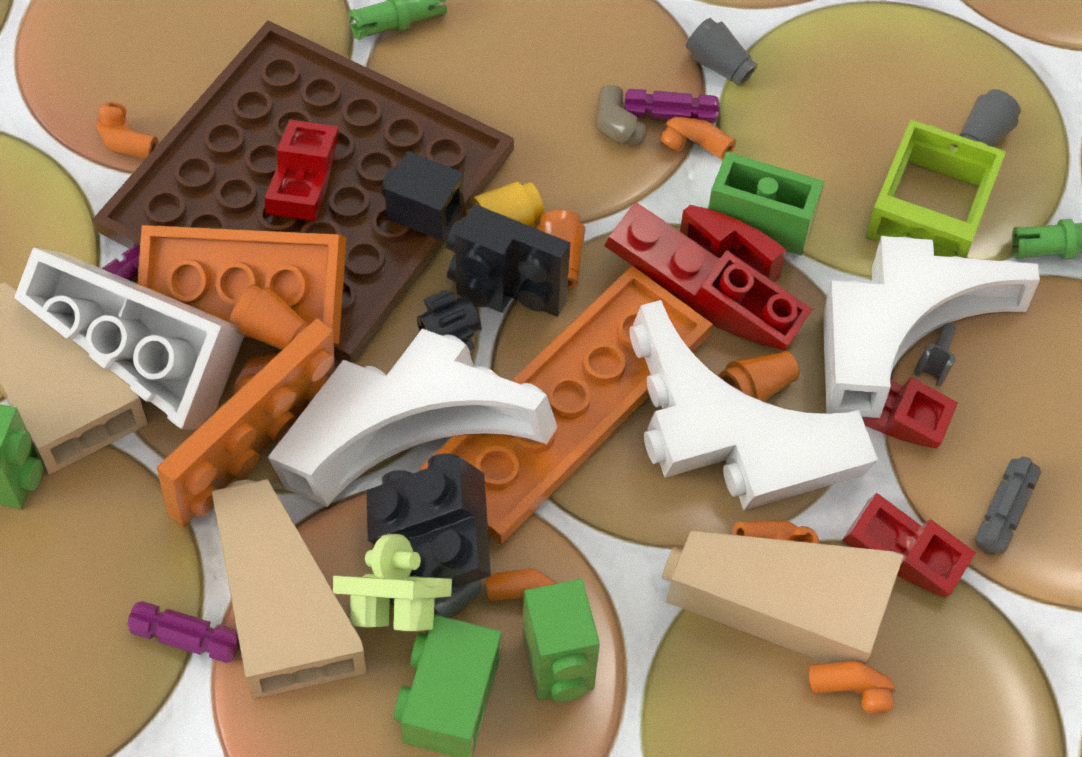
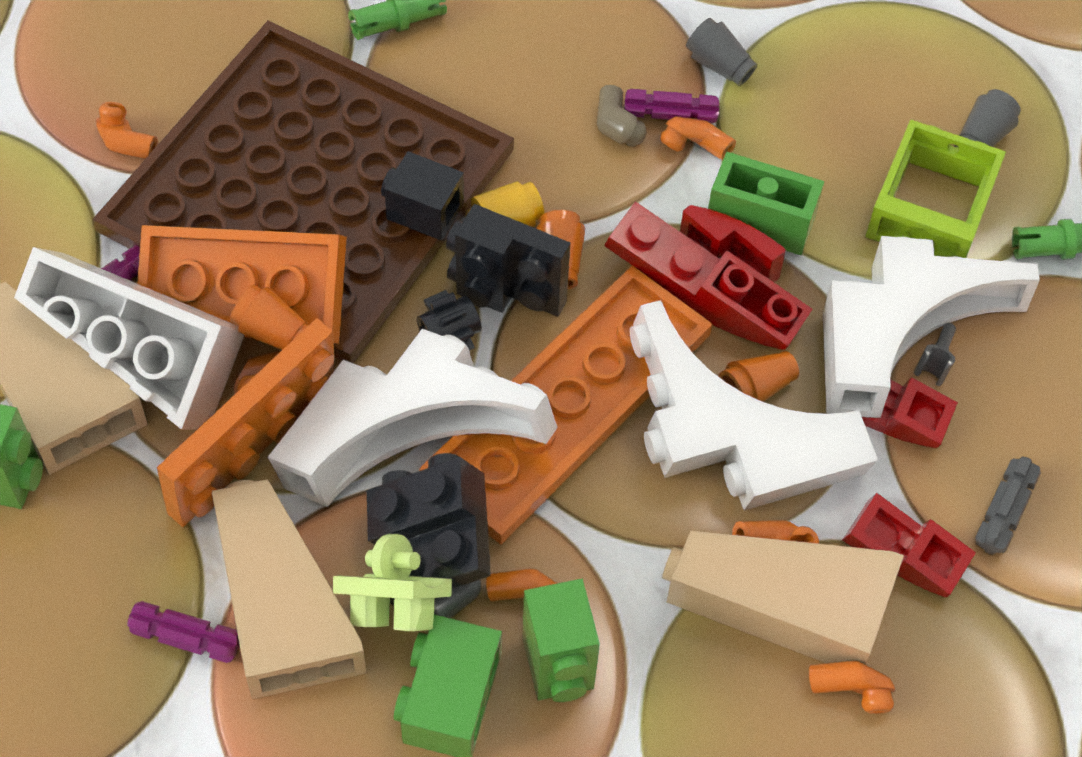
red slope [264,119,339,221] -> none

